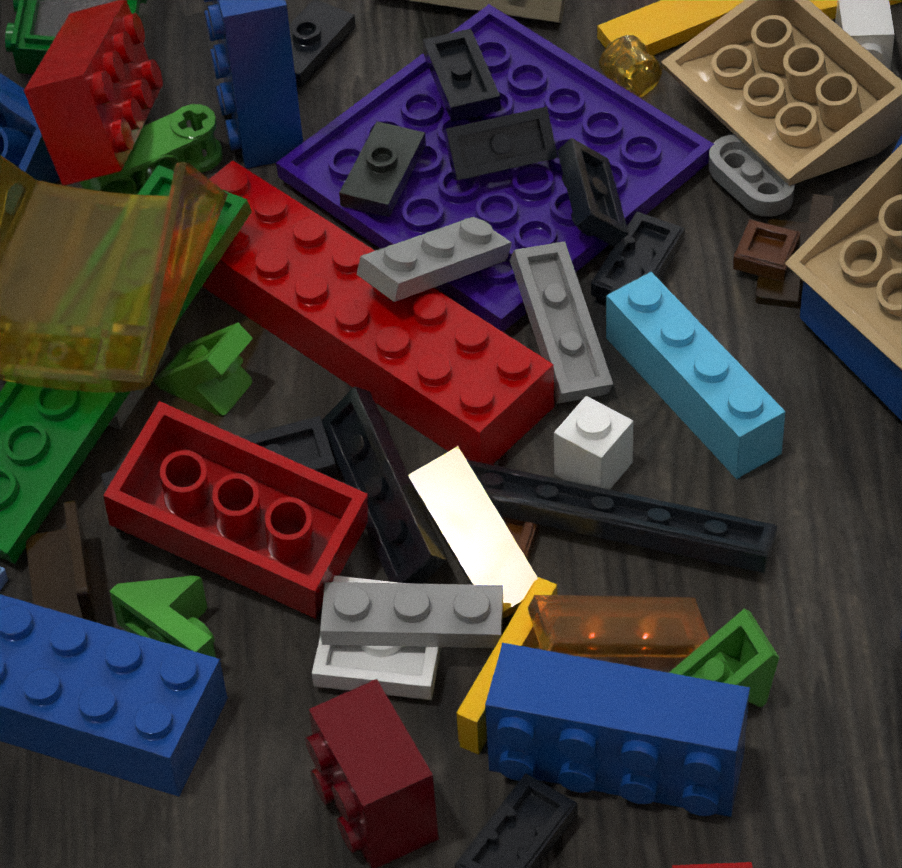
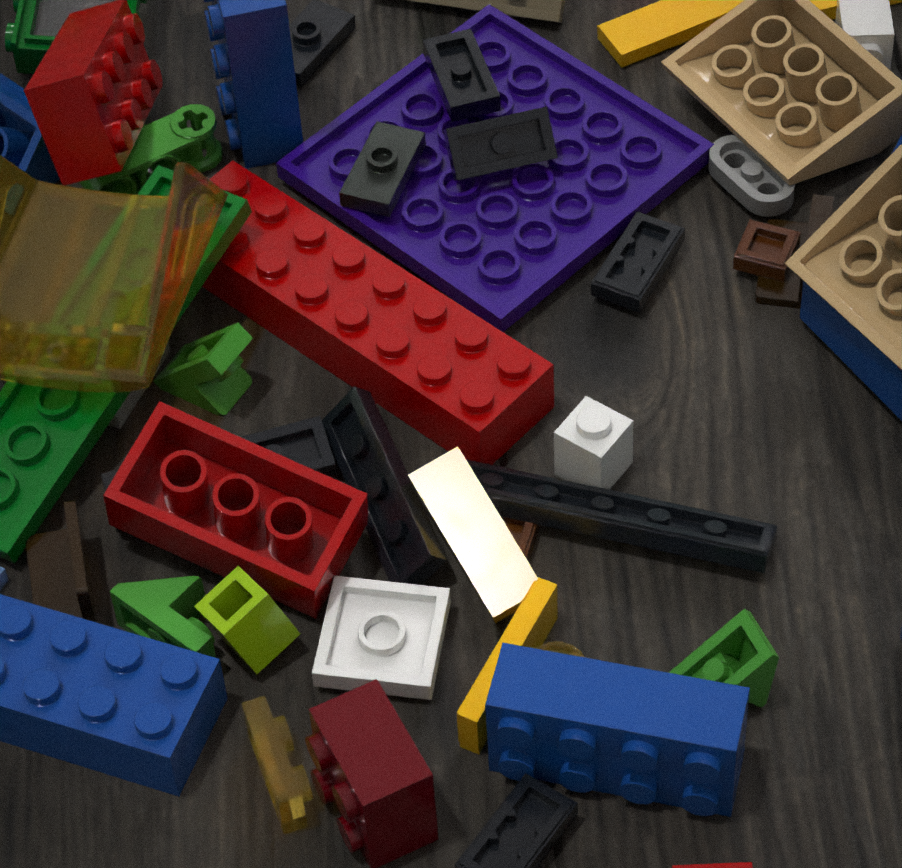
light grey plate [320,582,504,648] -> none
light grey plate [356,217,512,302] -> none
light grey plate [510,241,613,404] -> none
clear orange tile [528,595,710,657] -> none
black plate [557,138,629,246] -> none
clear yellow wheel [599,35,662,98] -> none
medium azure brick [606,272,786,479] -> none
none -> lime brick [194,566,301,674]
none -> clear yellow plate [241,696,313,834]

